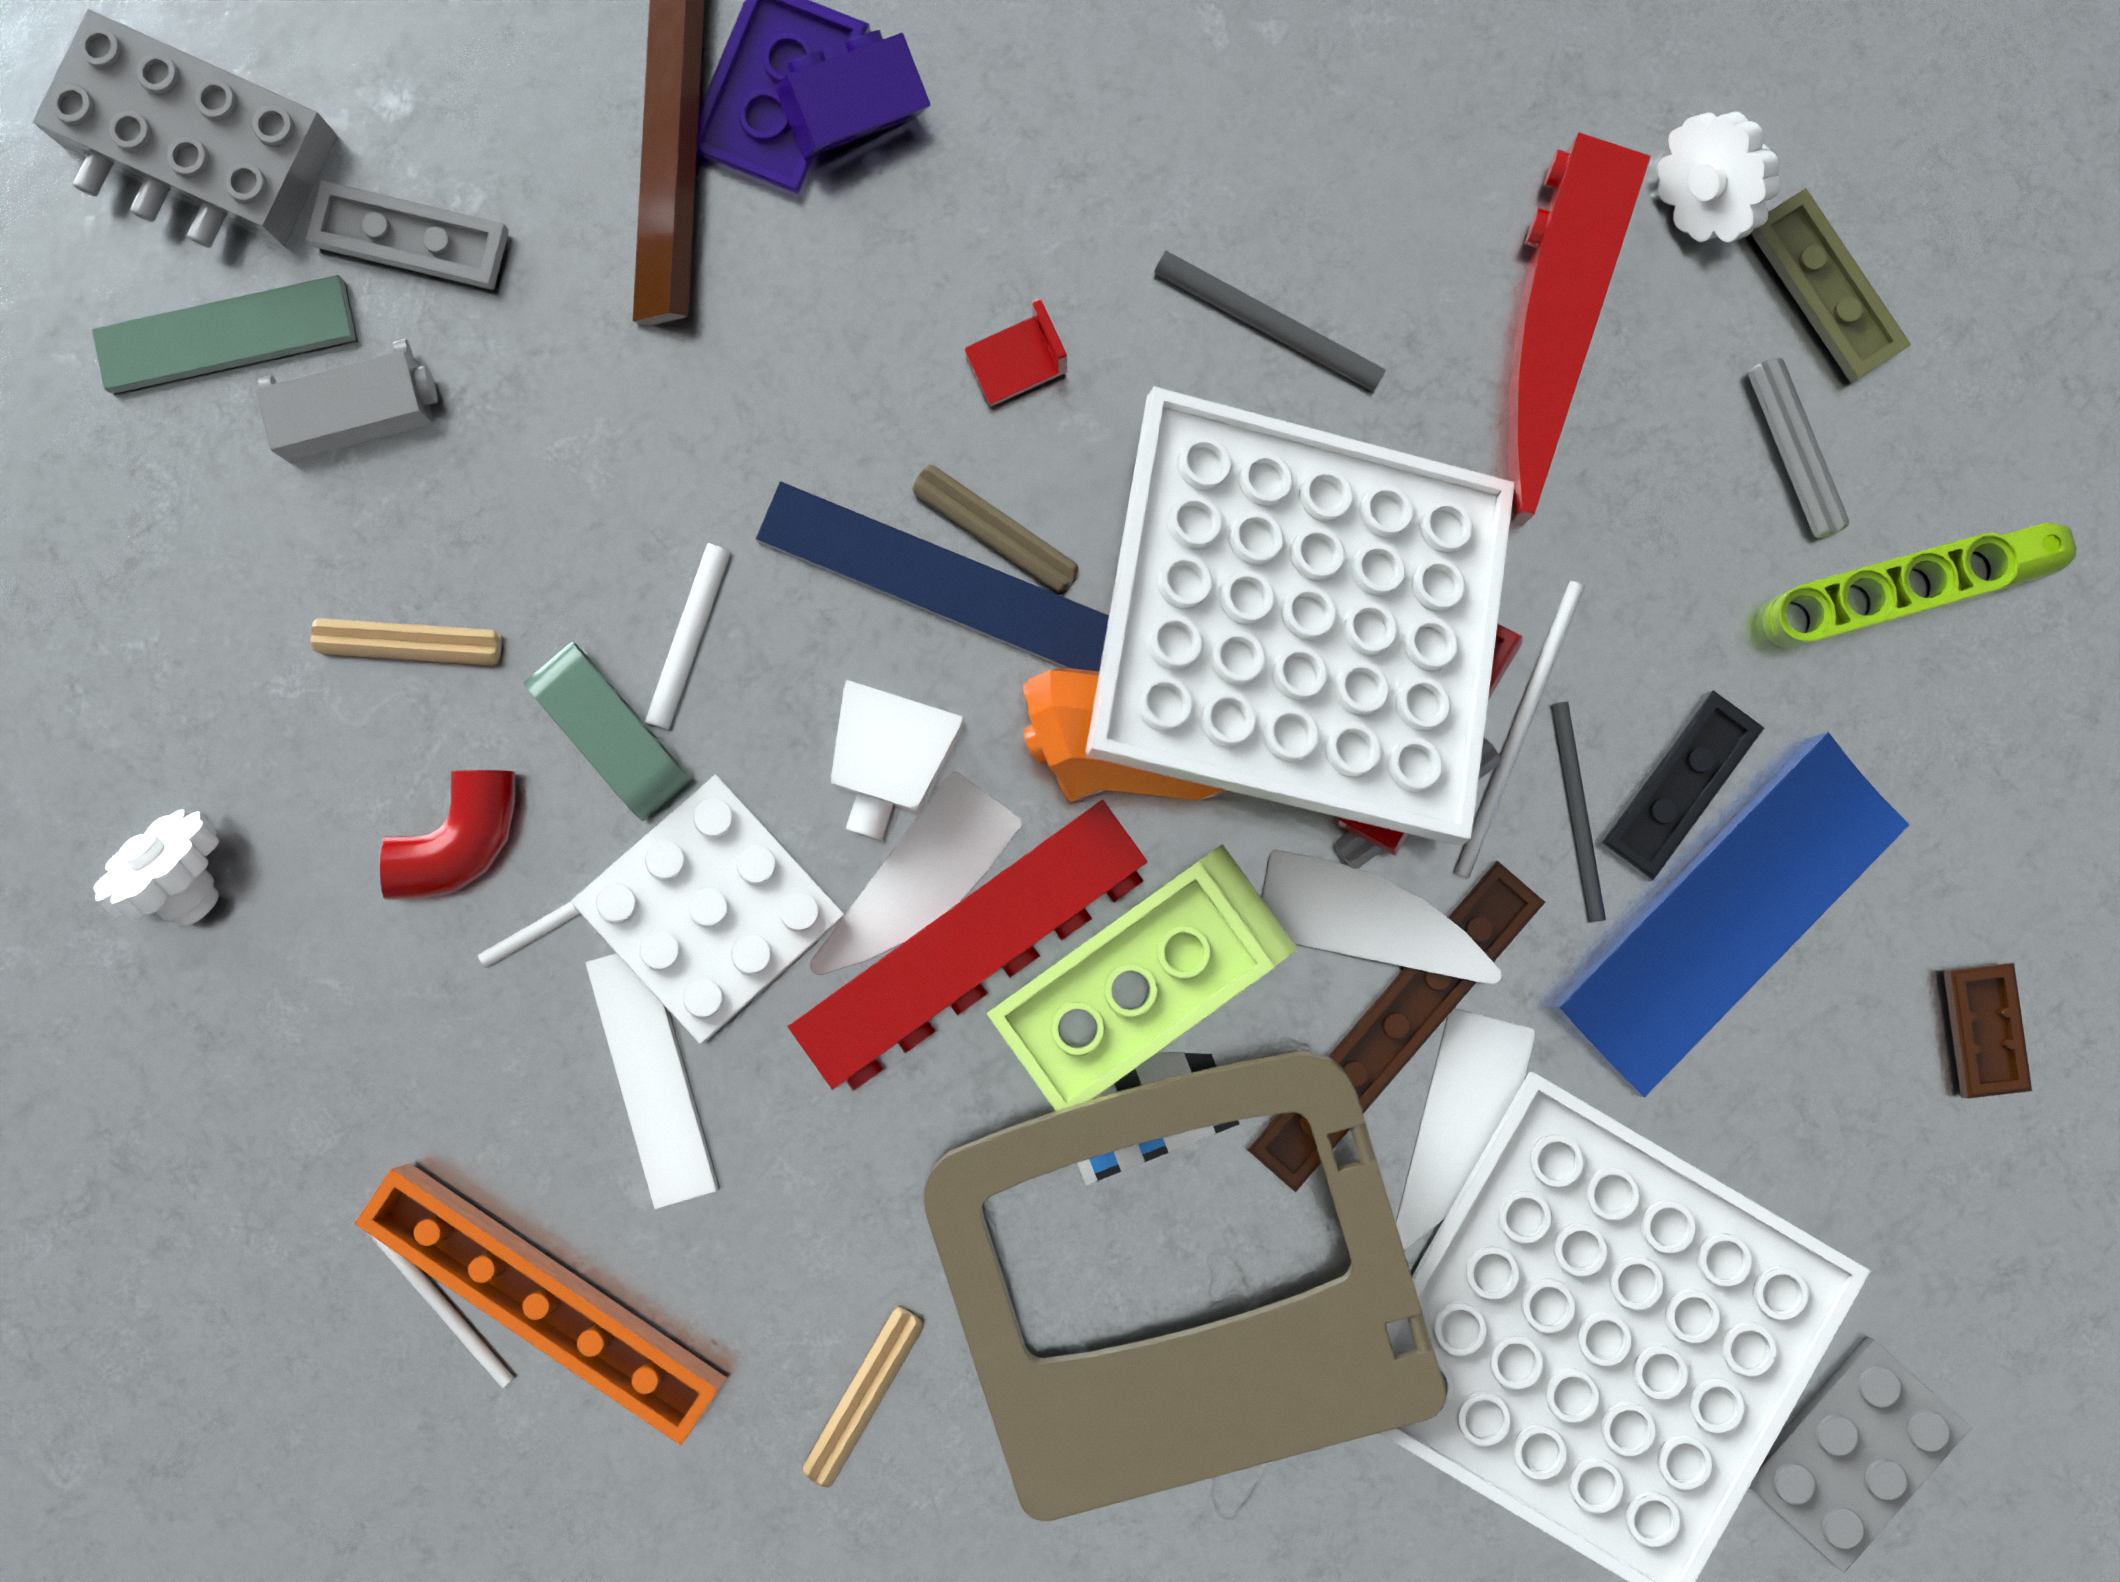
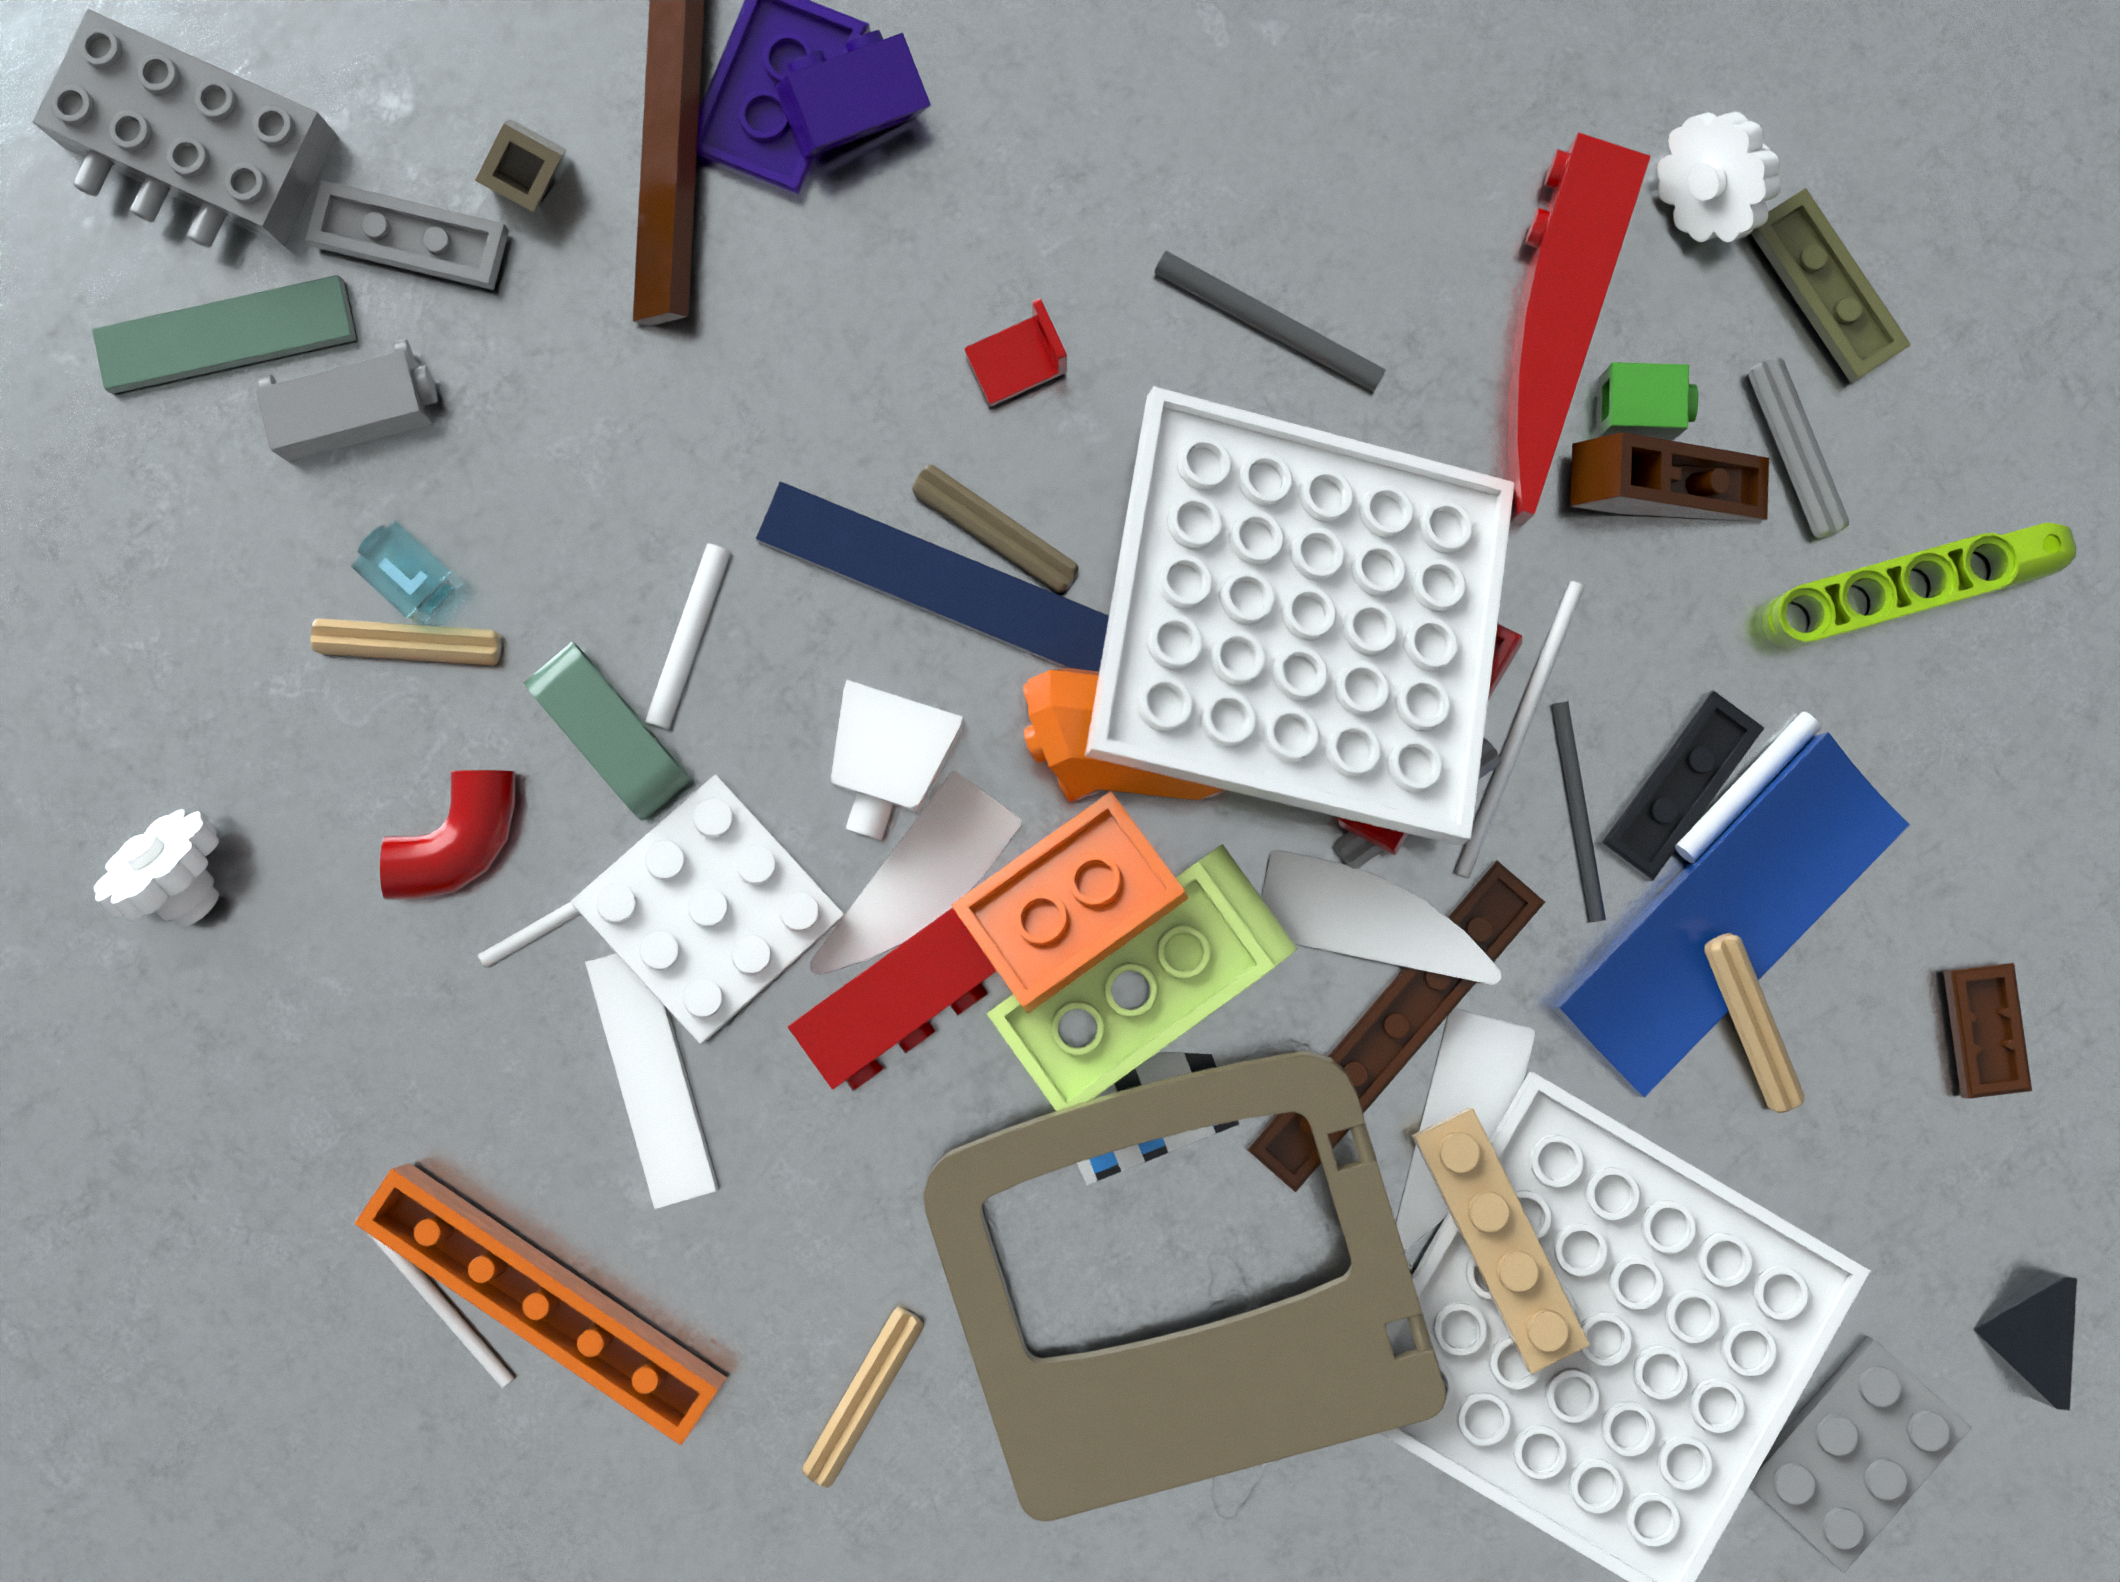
none -> clear light blue brick [351,520,465,625]
none -> dark tan brick [475,119,567,212]
none -> orange plate [951,791,1189,1013]
none -> tan plate [1412,1107,1590,1374]
none -> reddish brown slope [1570,432,1769,521]
none -> bright green brick [1599,362,1699,440]
none -> white bar [1675,711,1821,863]
none -> tan axle [1704,933,1805,1113]
none -> black slope [1973,1270,2077,1410]

